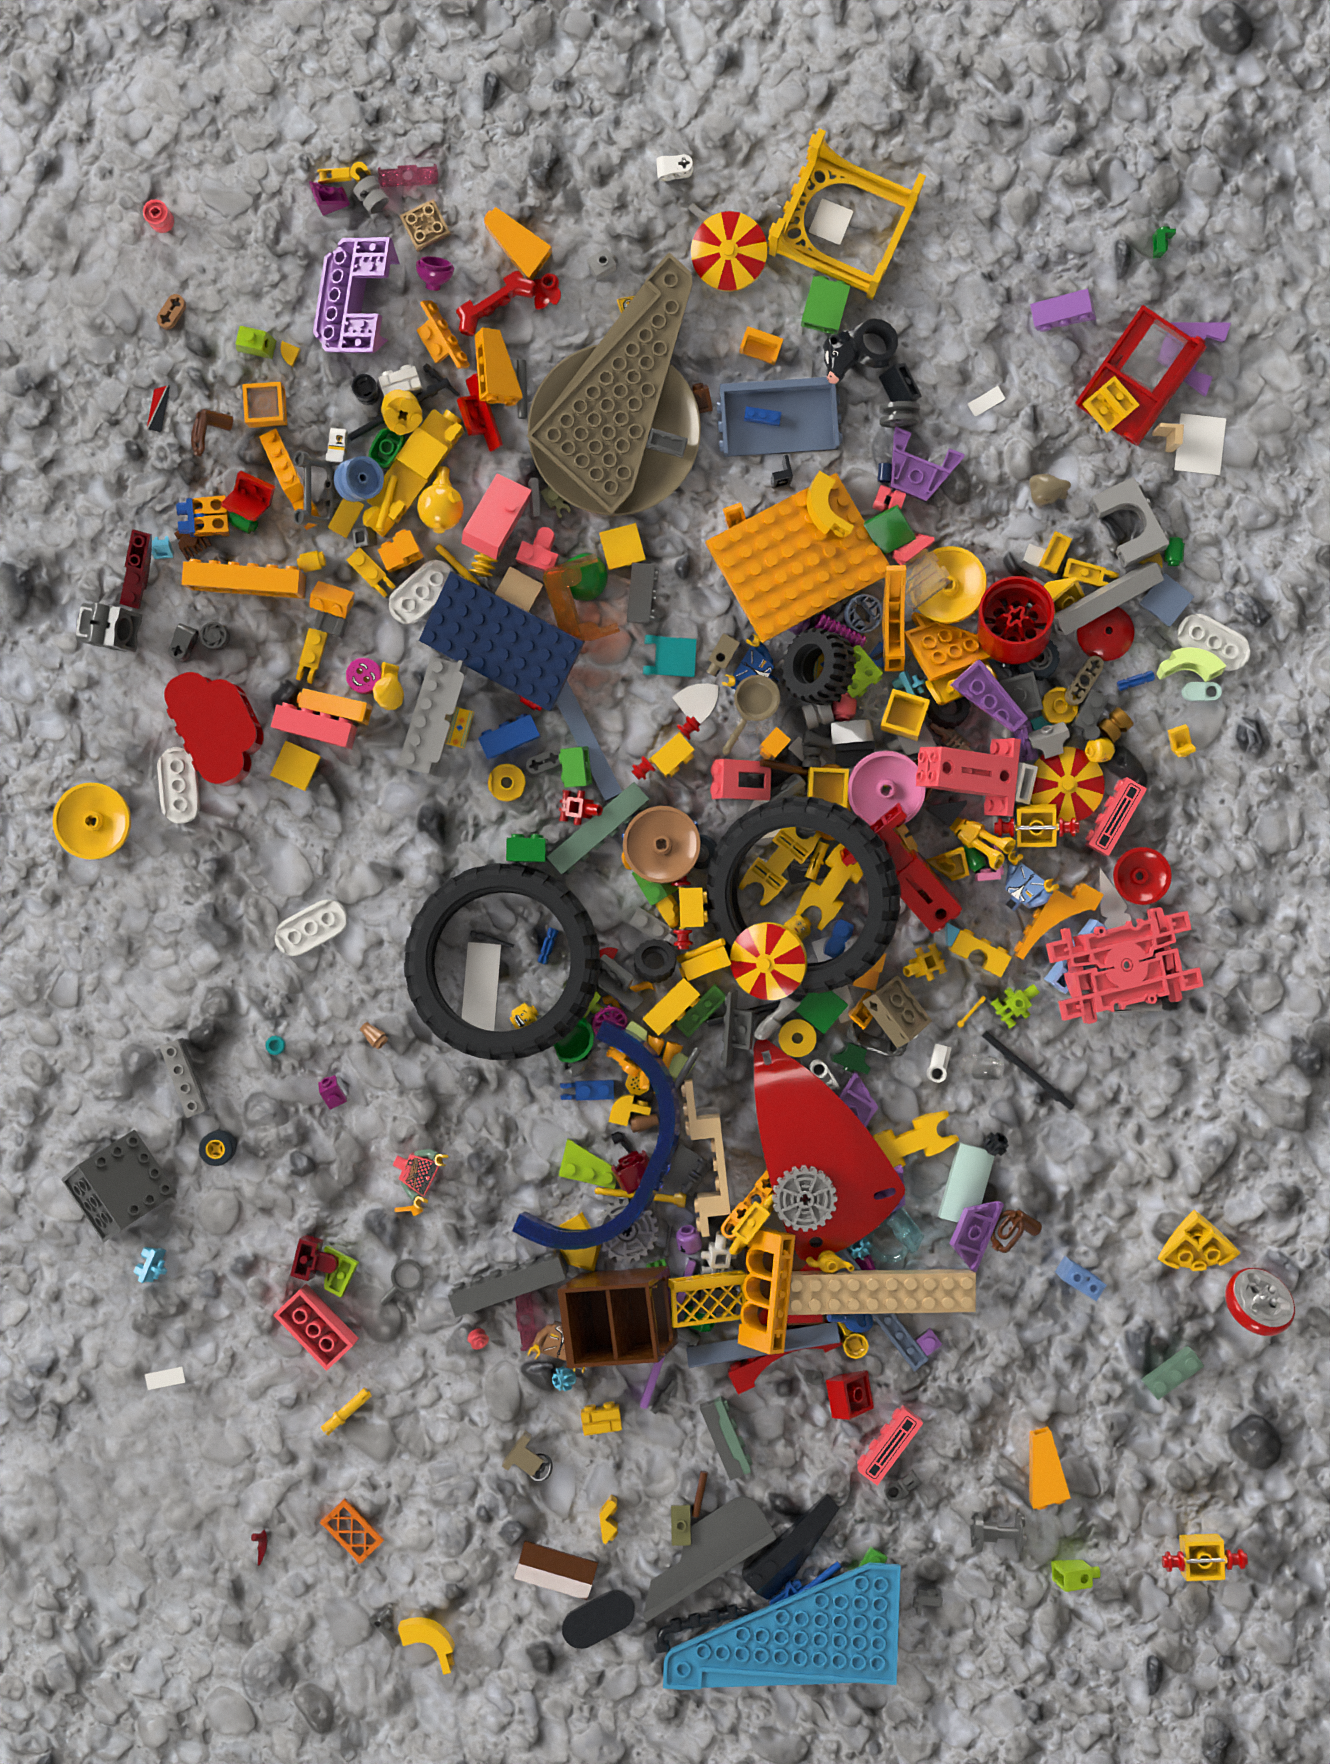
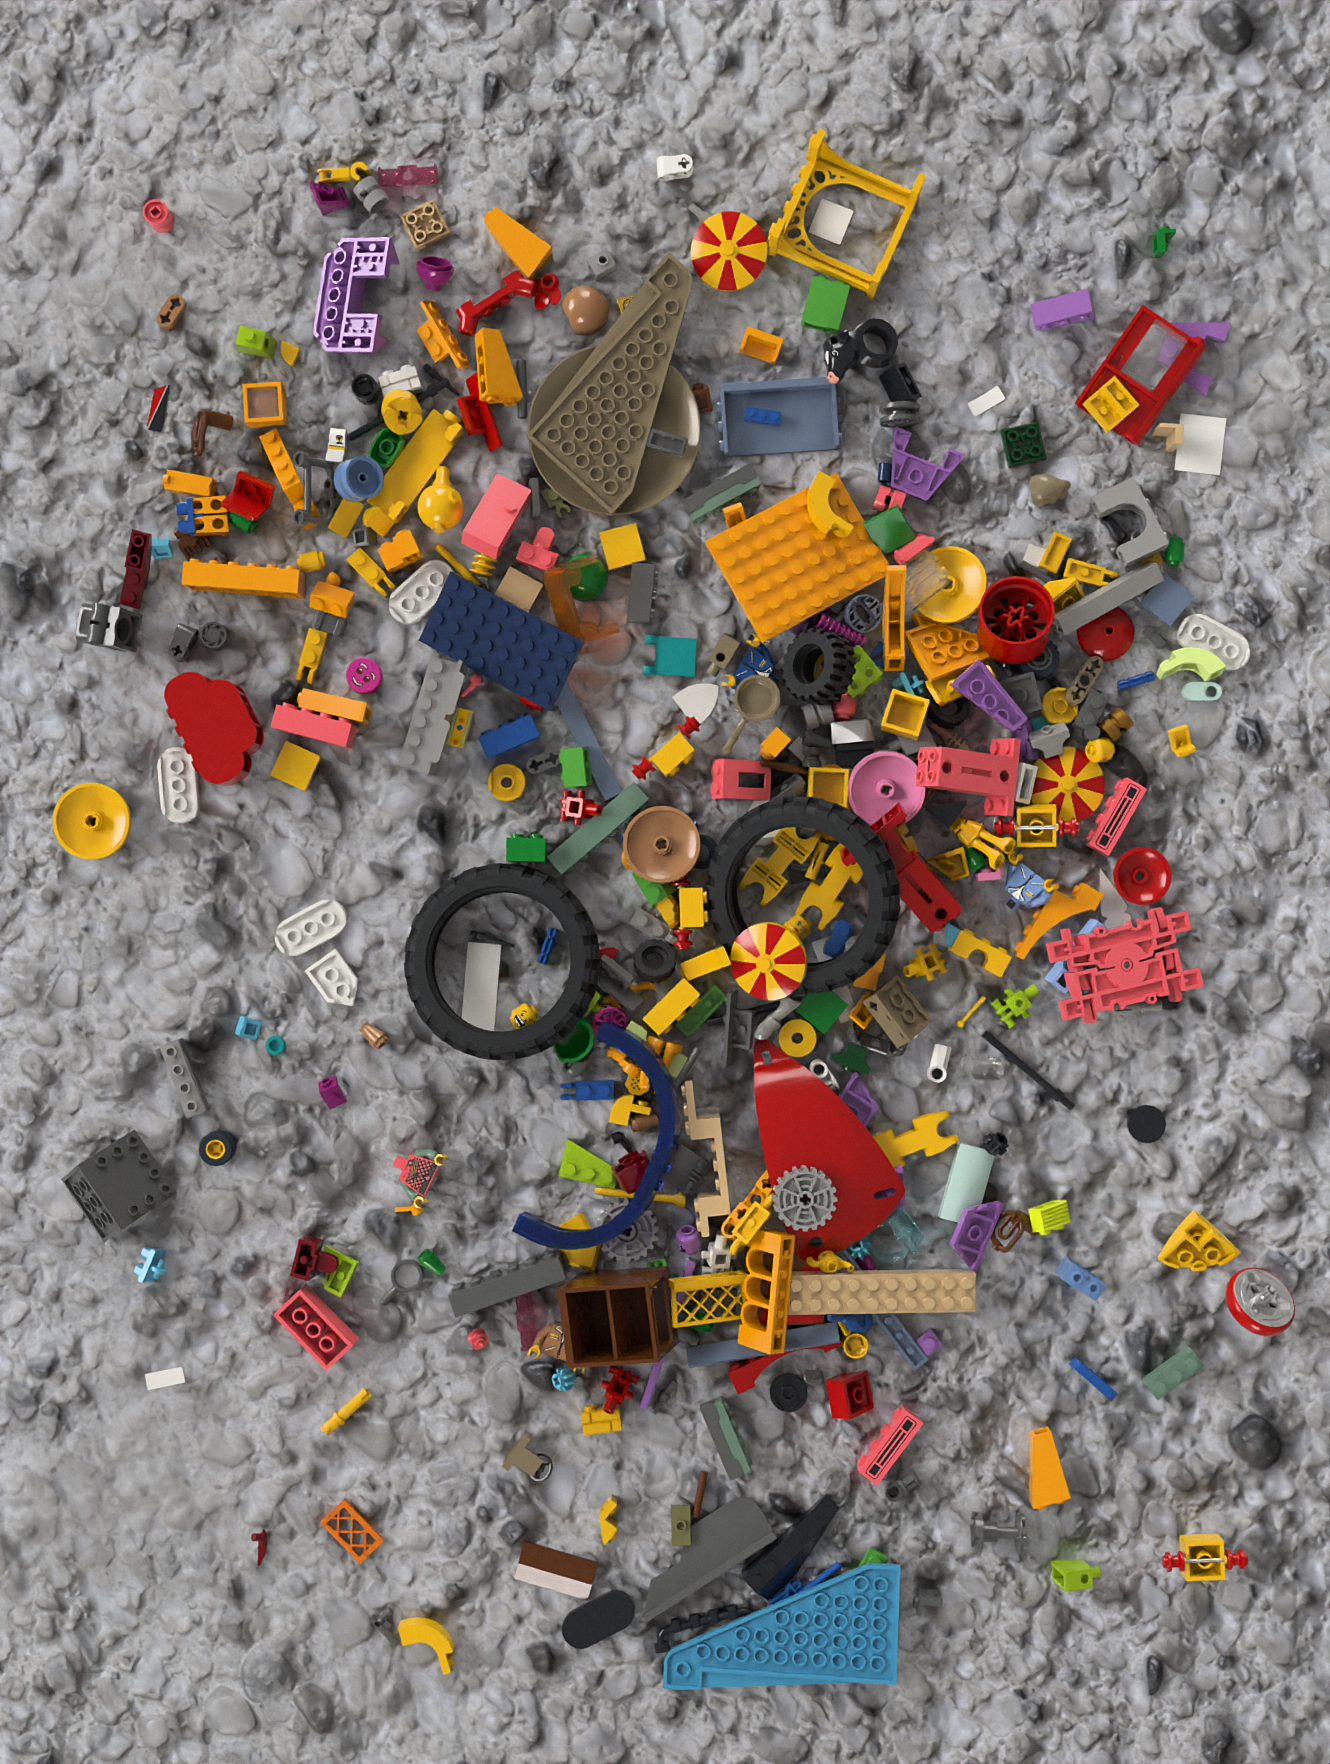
yellow animal [373,662,404,711] -> none
yellow bar [376,475,398,531] -> none
yellow tile [395,427,450,481] -> none
yellow bar [676,938,726,963] -> none
black panel [771,454,793,488] -> none
none -> light orange brick [162,469,217,498]
none -> medium azure slope [235,1016,262,1040]
none -> white tile [305,948,358,1006]
none -> light orange hinge [325,571,341,587]
none -> green cone [417,1248,446,1276]
none -> coral hand [460,674,482,698]
none -> medium nougat cylinder [561,285,609,336]
none -> red piece [600,1365,640,1415]
none -> piece [682,463,761,524]
none -> black tile [769,1373,808,1412]
none -> dark green tile [1000,422,1047,468]
none -> neon yellow brick [1028,1200,1071,1235]
none -> blue beam [1069,1357,1118,1401]
none -> black tile [1126,1104,1166,1143]

